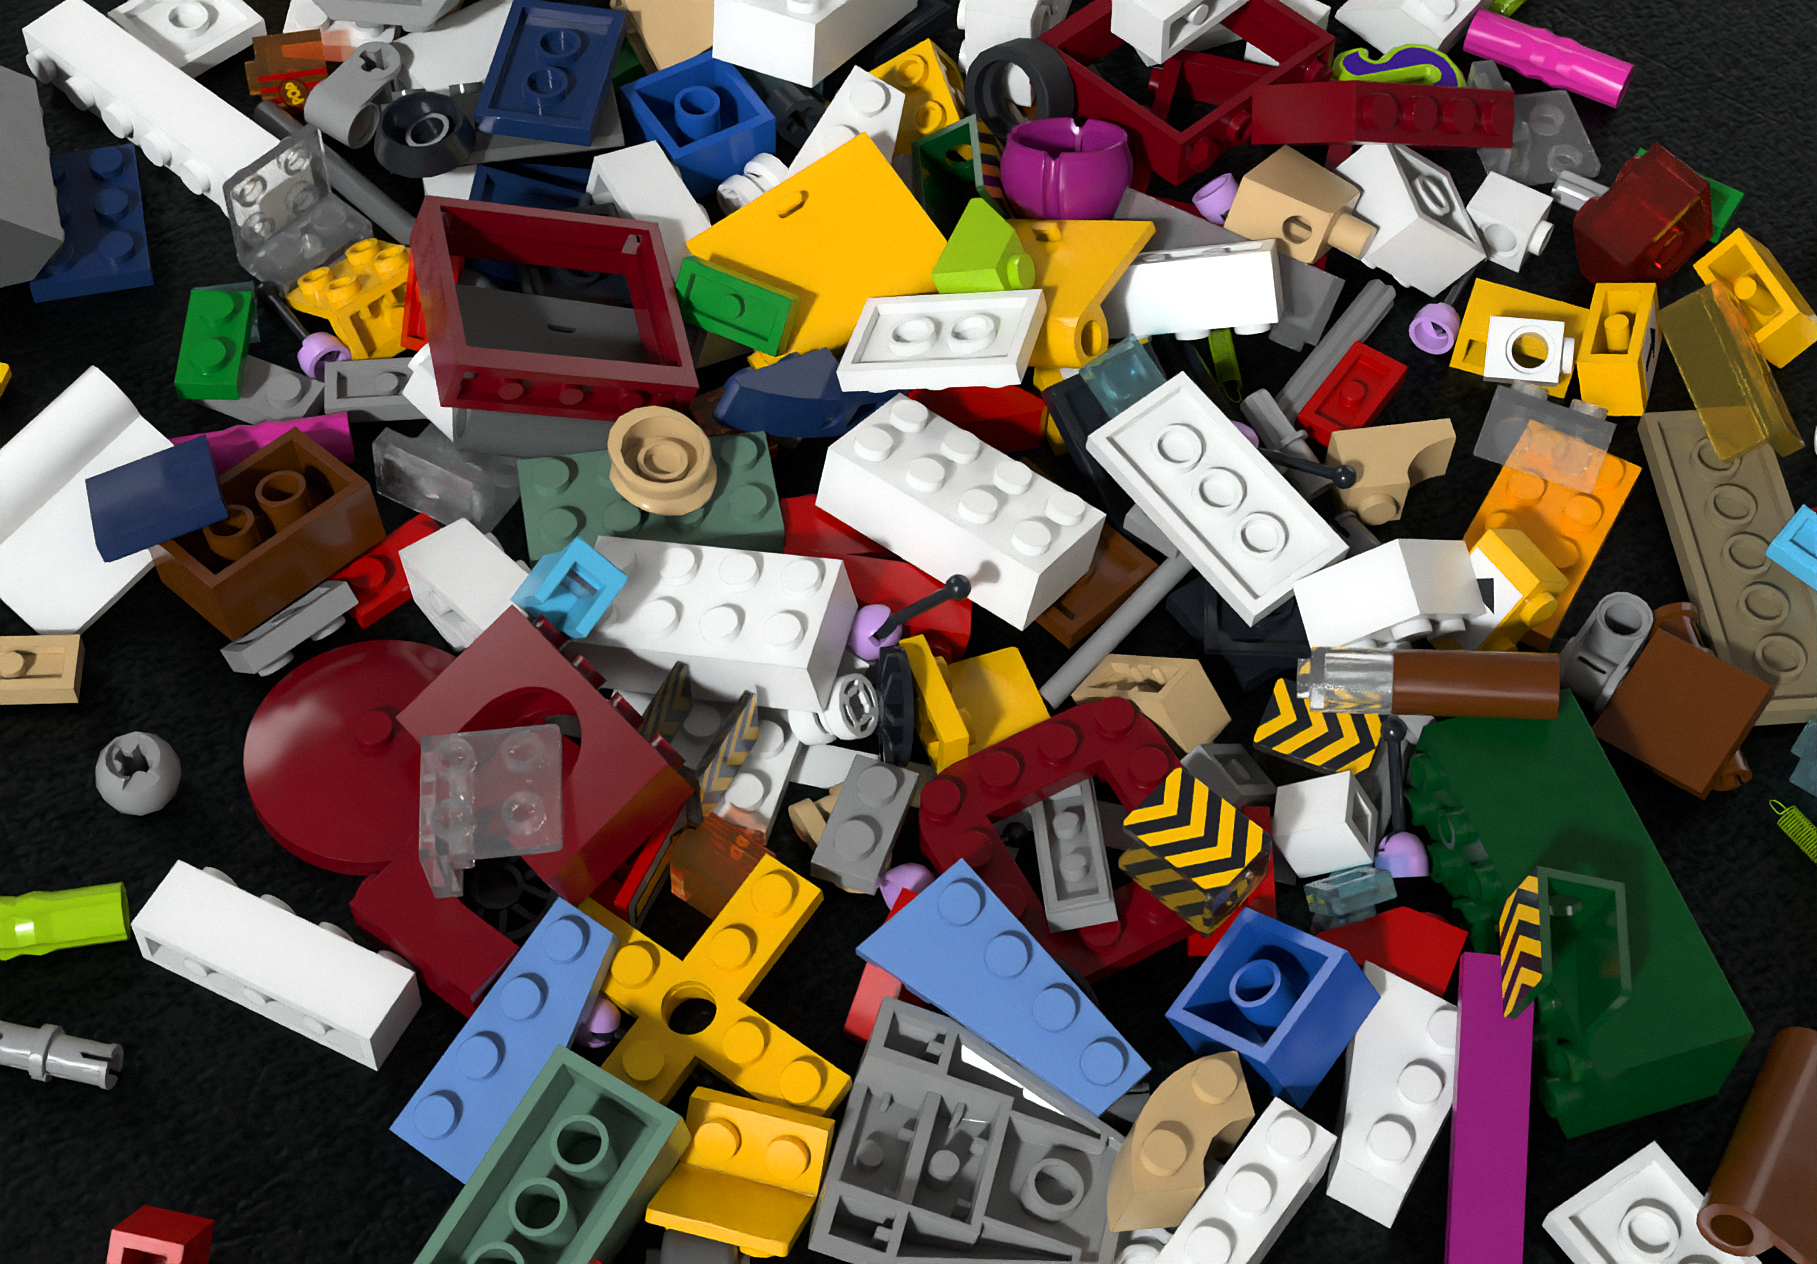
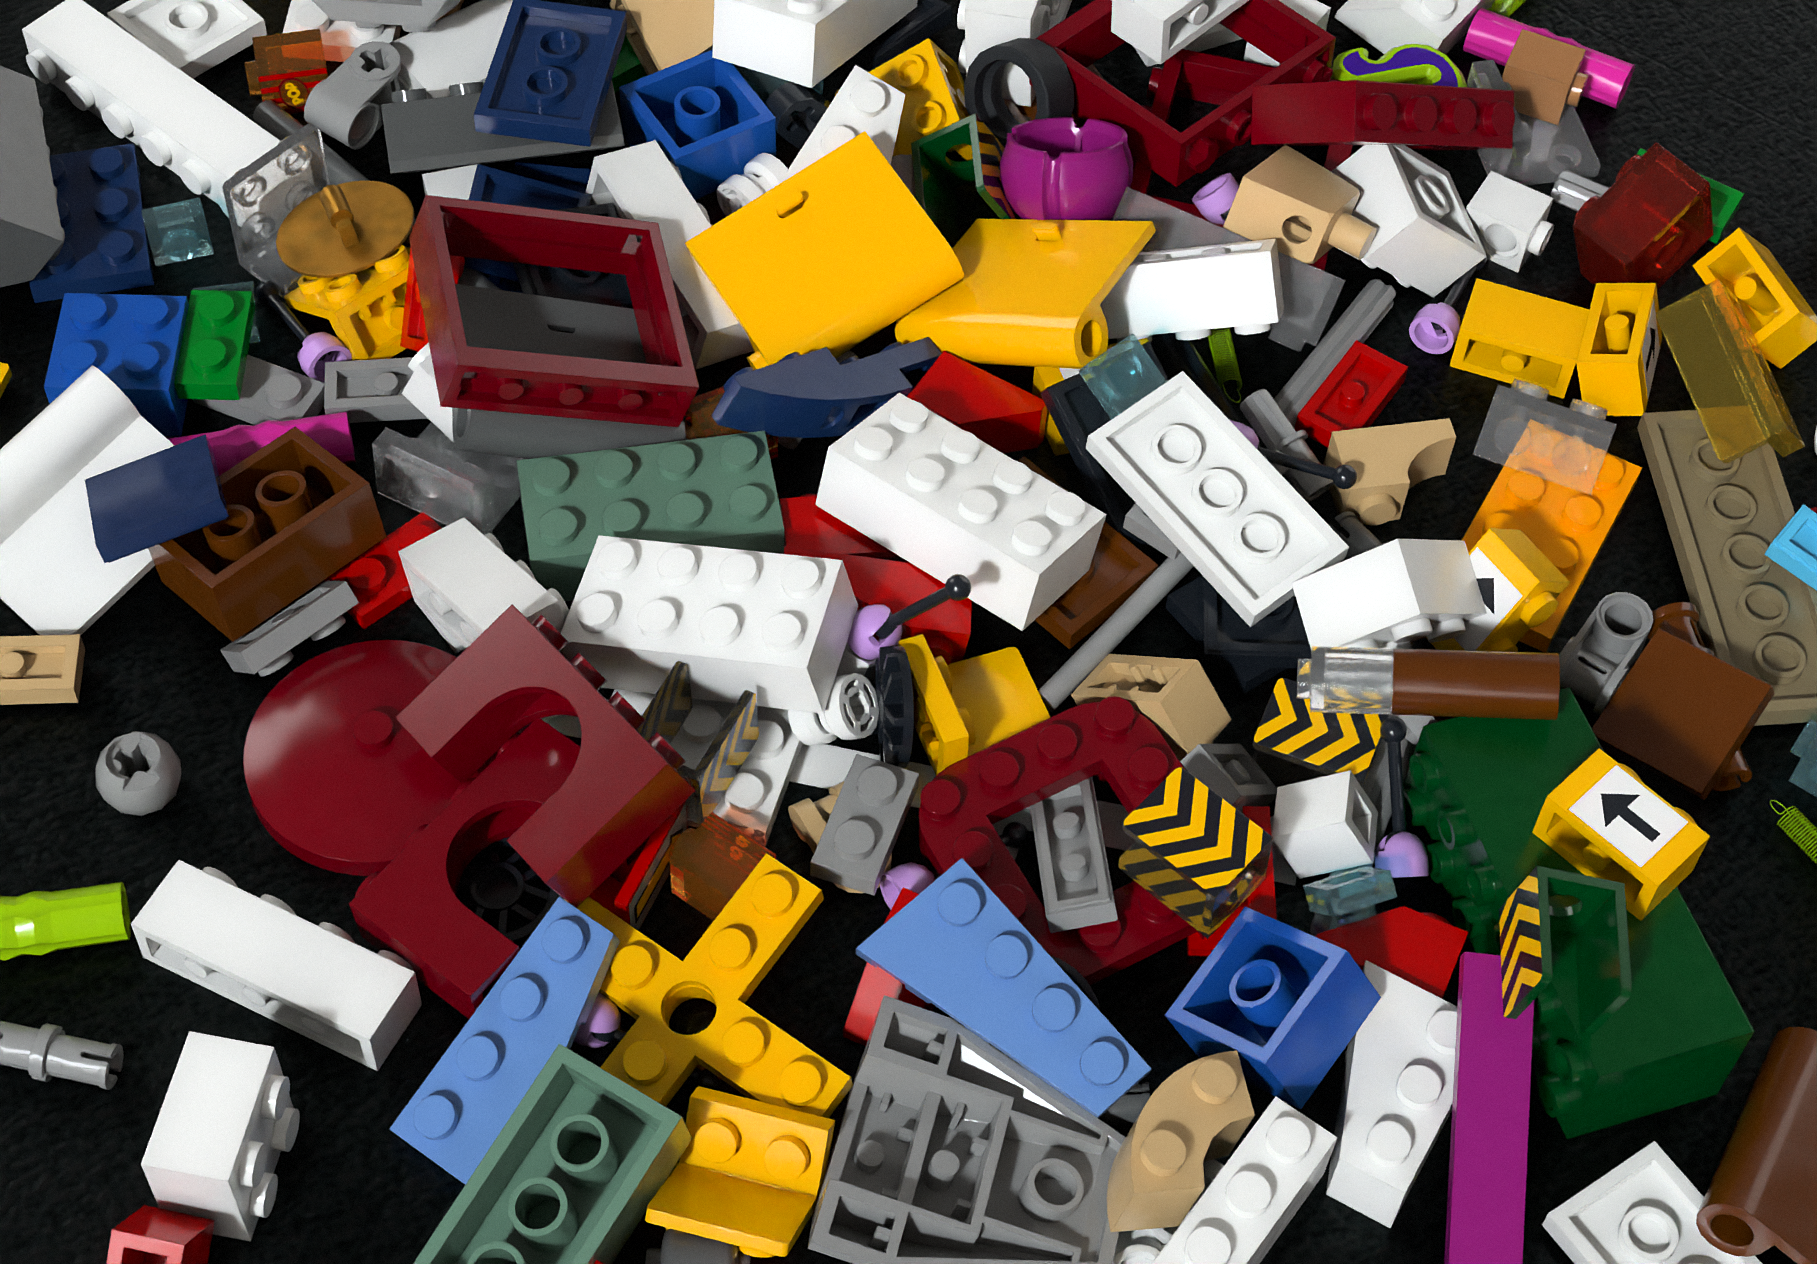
black hat [374,92,477,178] -> none
clear bracket [419,724,563,899] -> none
medium azure window [510,536,630,640] -> none
tan piece [607,406,717,516] -> none
green plate [675,255,801,357] -> none
white plate [836,289,1047,393] -> none
lime slope [930,198,1036,294] -> none
white brick [1483,316,1575,387] -> none
none -> blue brick [44,293,189,436]
none -> clear light blue plate [141,197,214,266]
none -> white brick [141,1031,300,1241]
none -> pearl gold shield [276,181,414,278]
none -> medium nougat brick [1499,29,1589,125]
none -> yellow brick [1532,748,1710,921]

